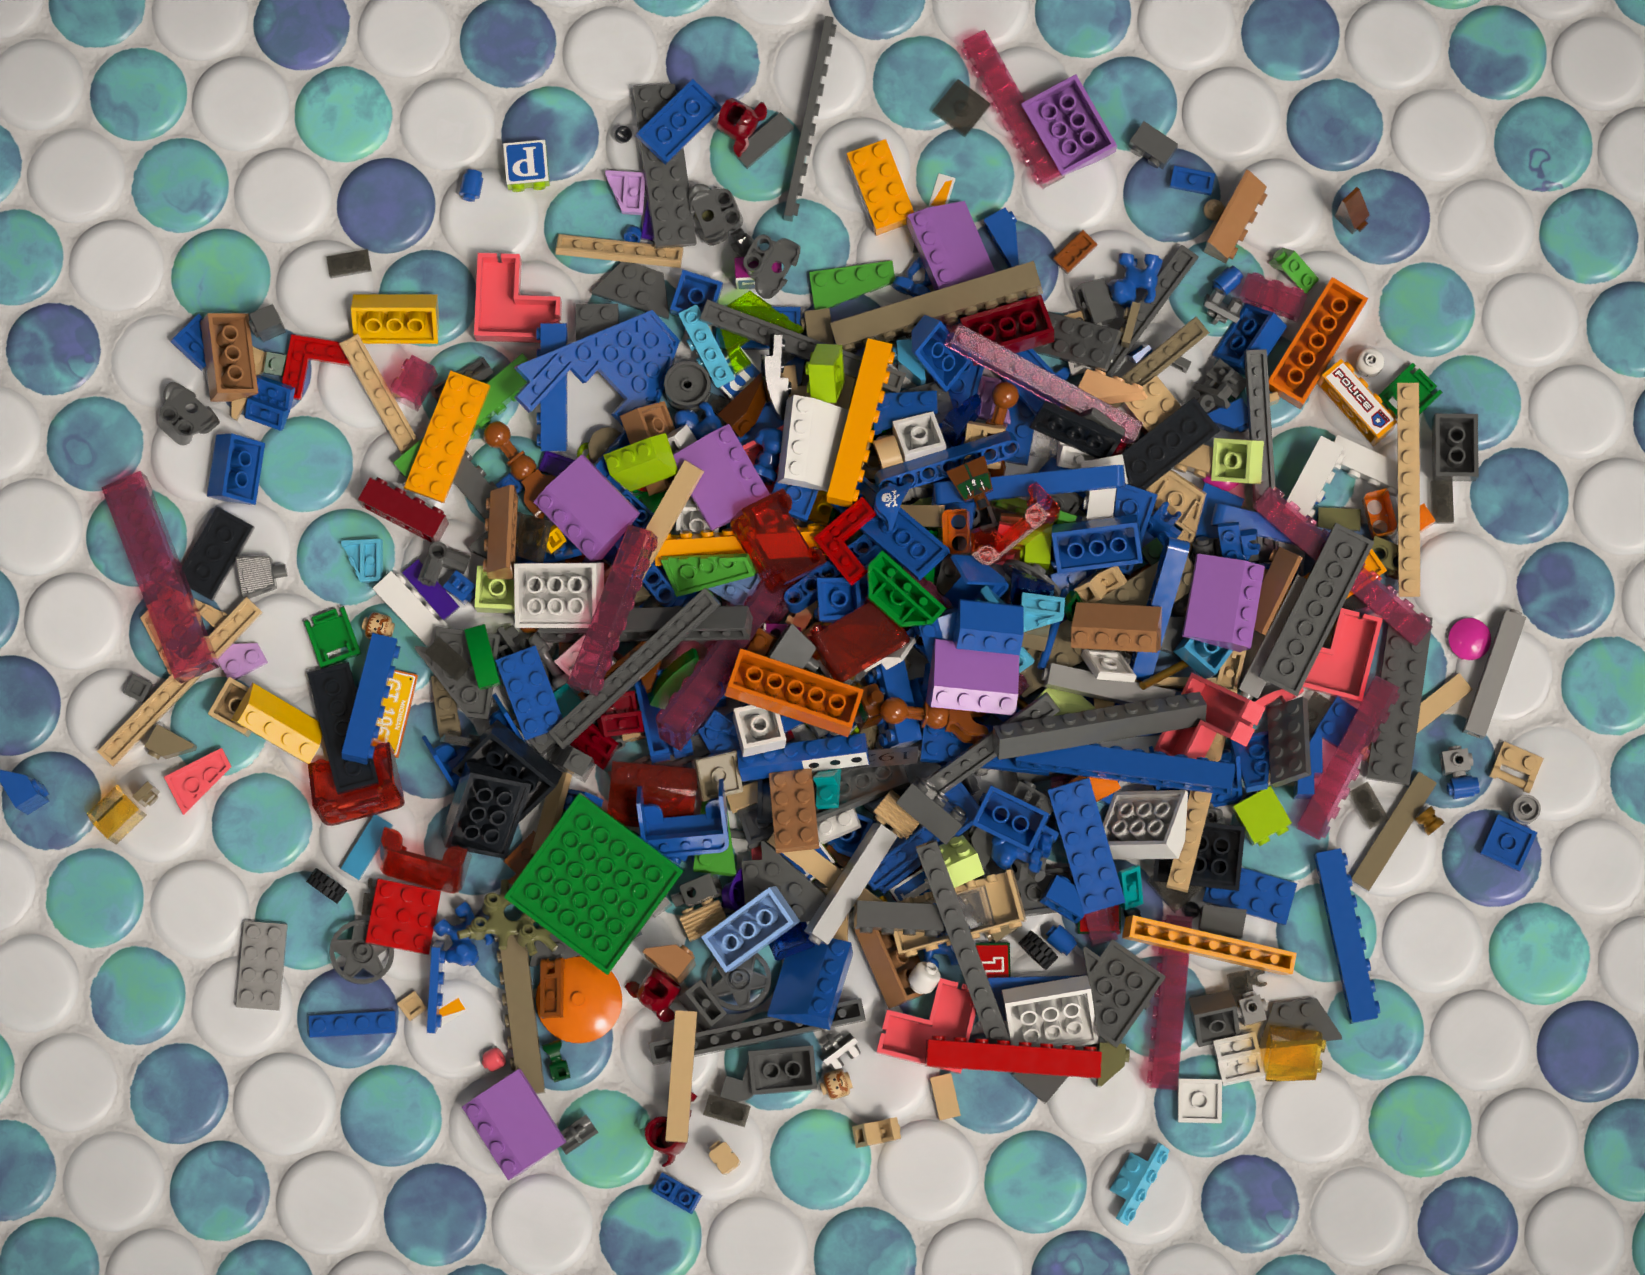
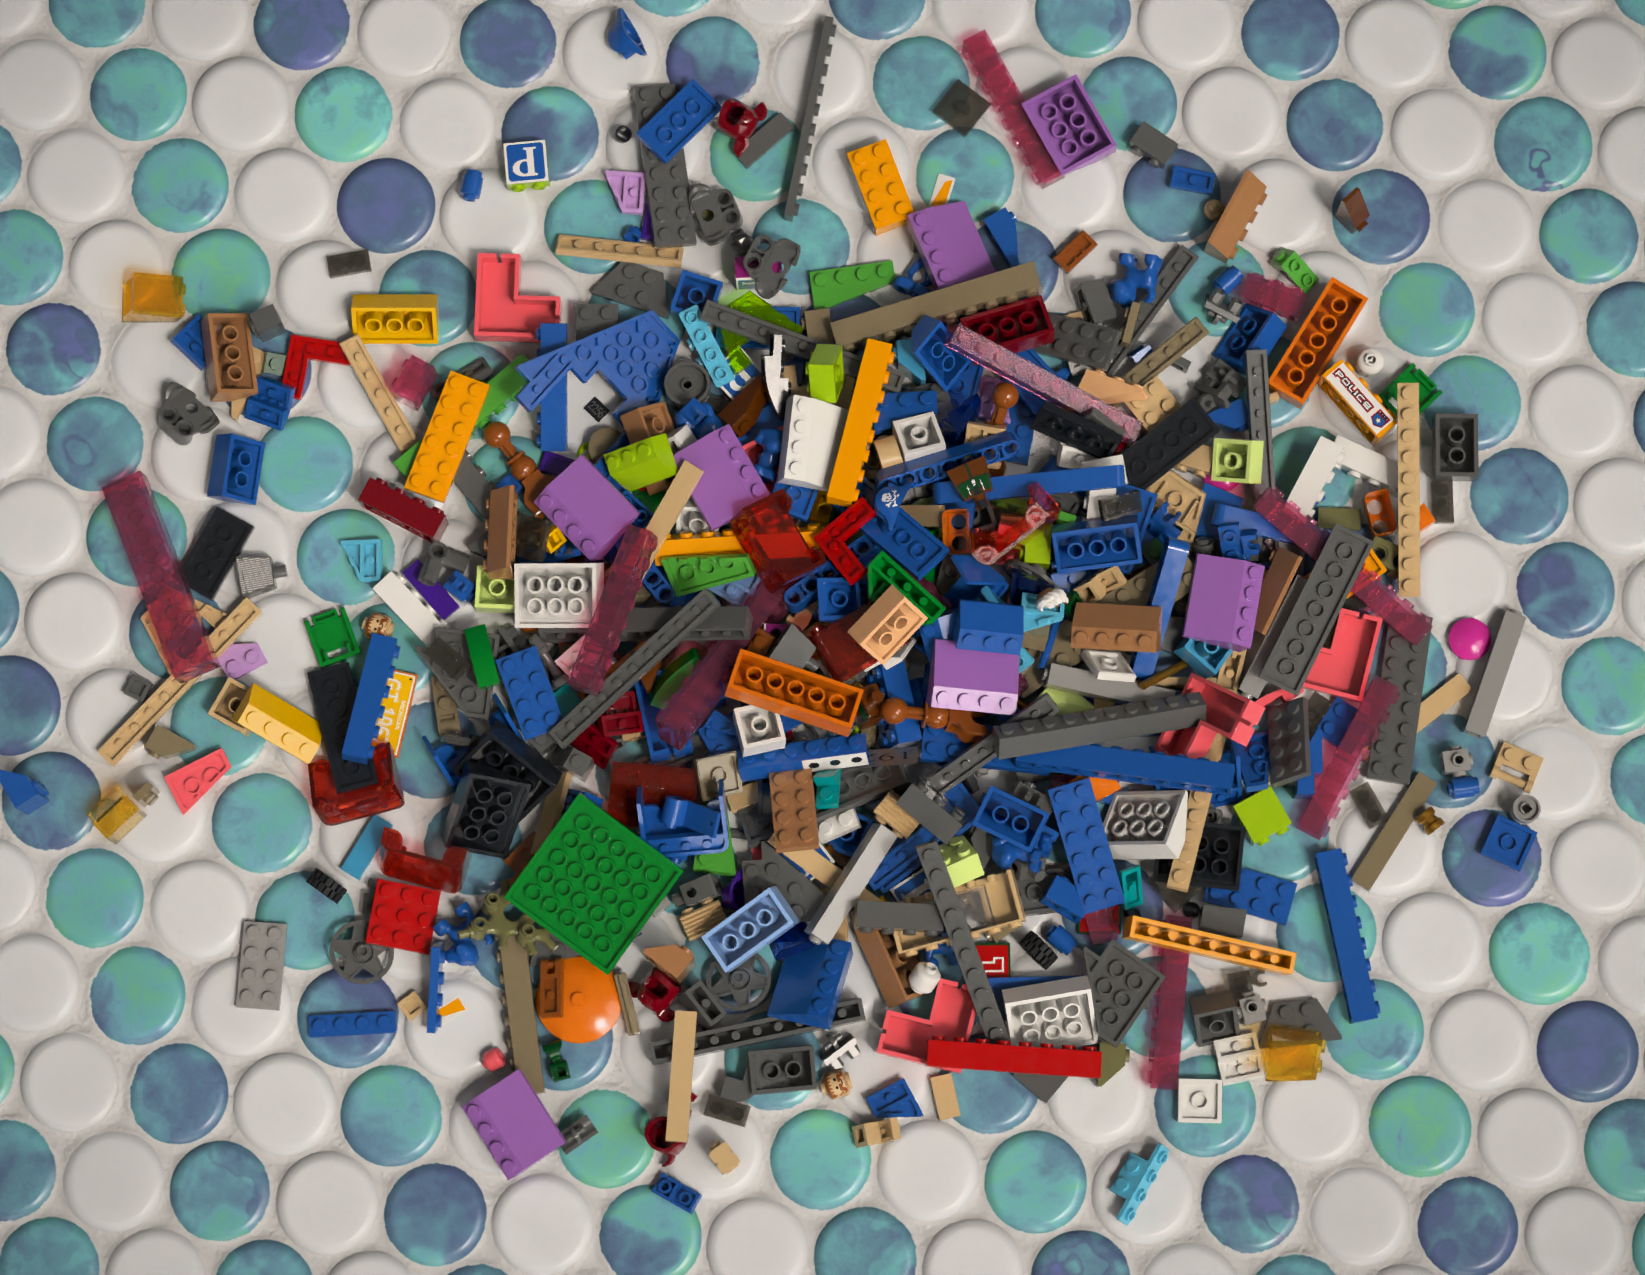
none -> clear yellow slope [122,272,186,323]
none -> black sticker [584,397,610,422]
none -> blue hat [608,8,647,60]
none -> dark tan axle [614,972,640,1036]
none -> blue door [660,795,721,838]
none -> blue plate [679,397,709,426]
none -> light nougat slope [847,585,928,665]
none -> blue wing [866,1078,923,1118]
none -> white hair [1035,588,1069,612]
none -> clear smoke plate [1098,489,1143,522]

